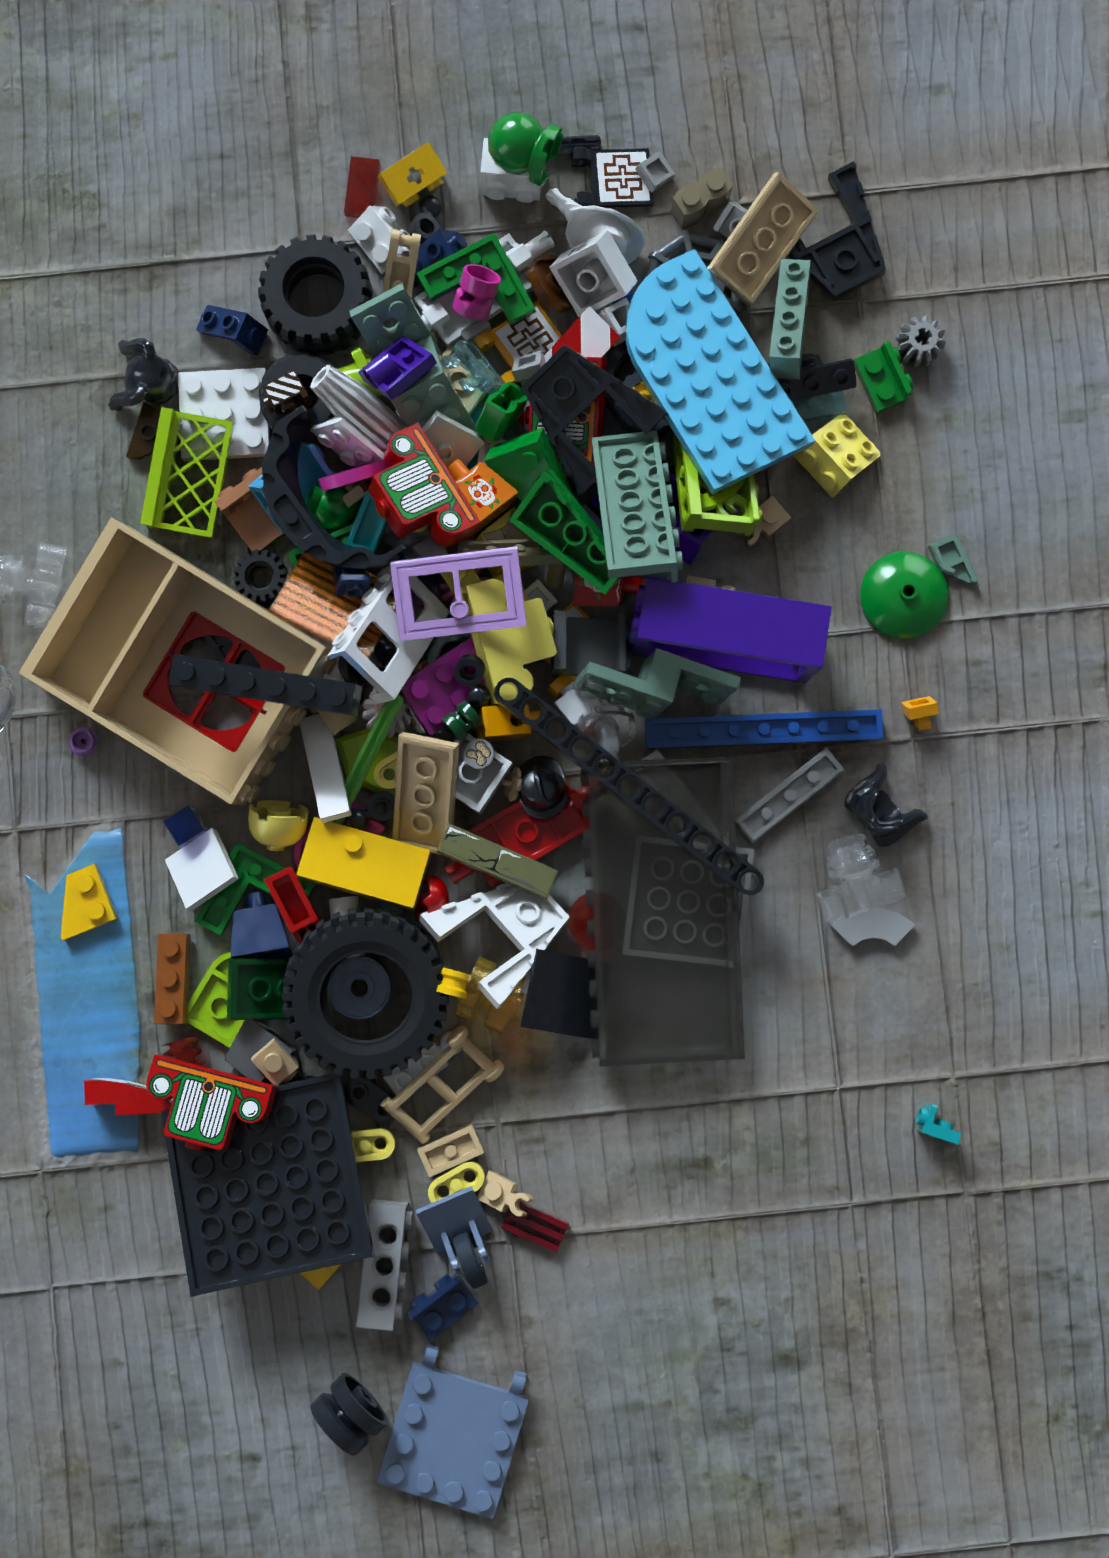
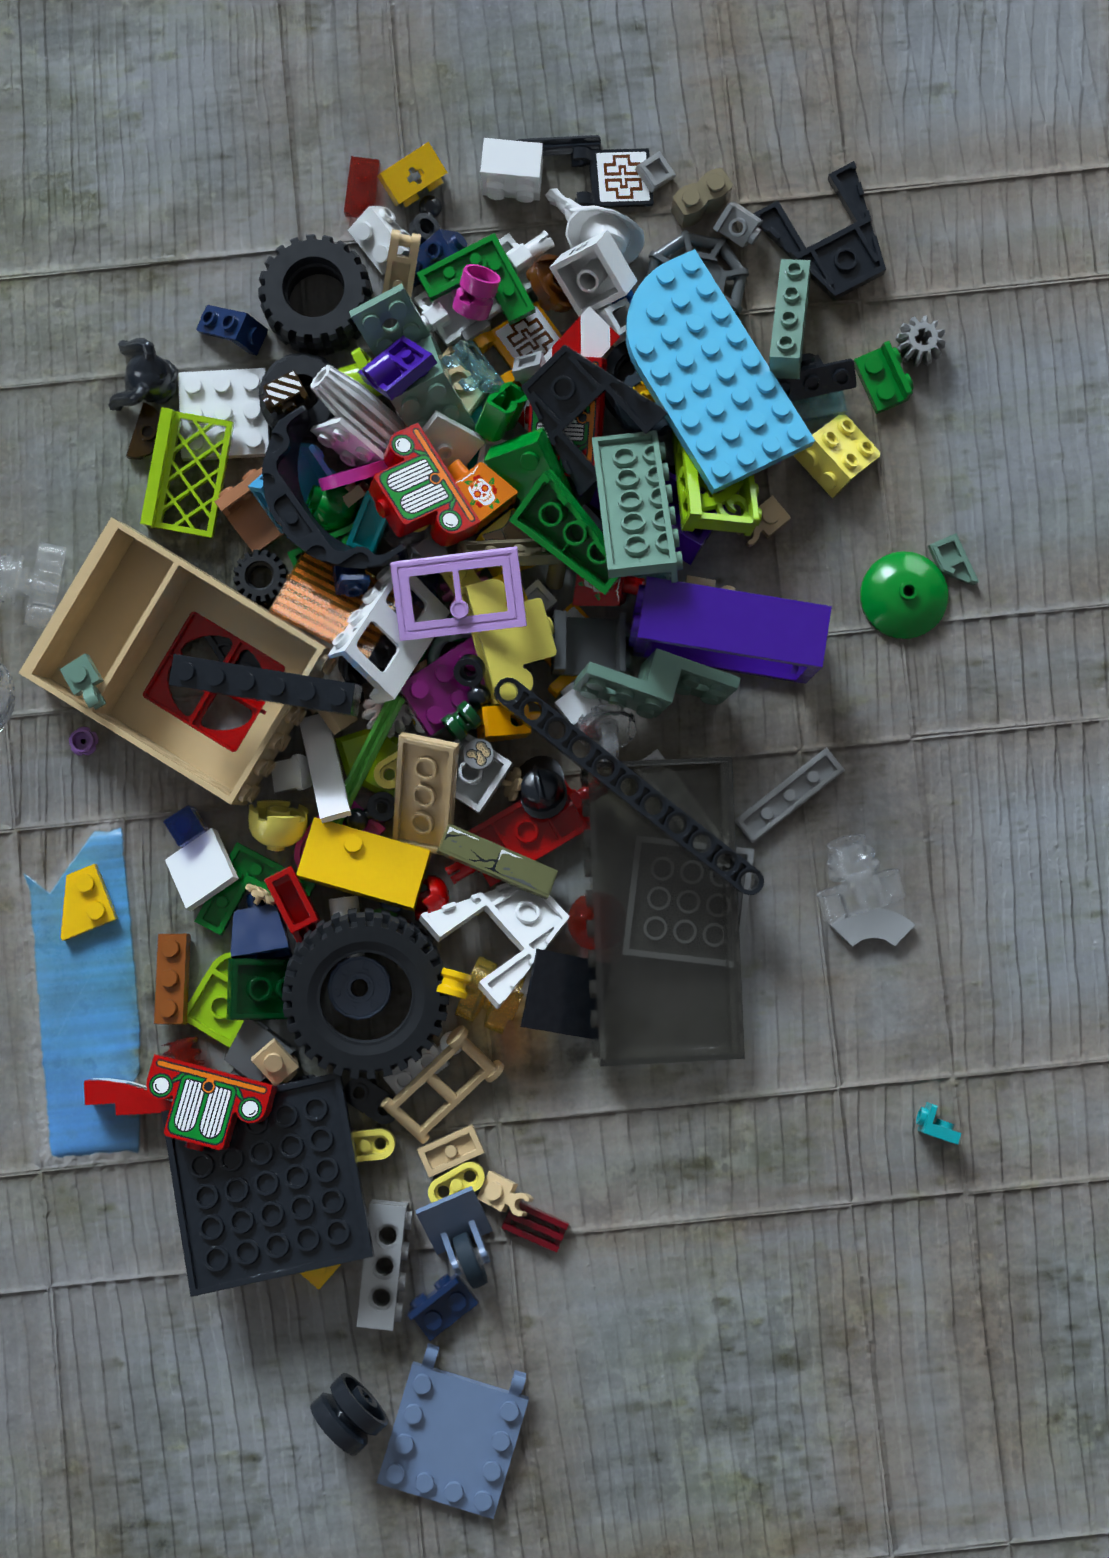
green tile [488,112,563,187] -> none
blue plate [644,709,883,749] -> none
tan tile [707,172,819,306] -> none
black hair [844,763,928,847] -> none
light orange tile [901,696,939,731] -> none
none -> sand green plate [60,654,106,710]
none -> tan plant [245,884,275,905]
none -> white tile [272,754,313,793]

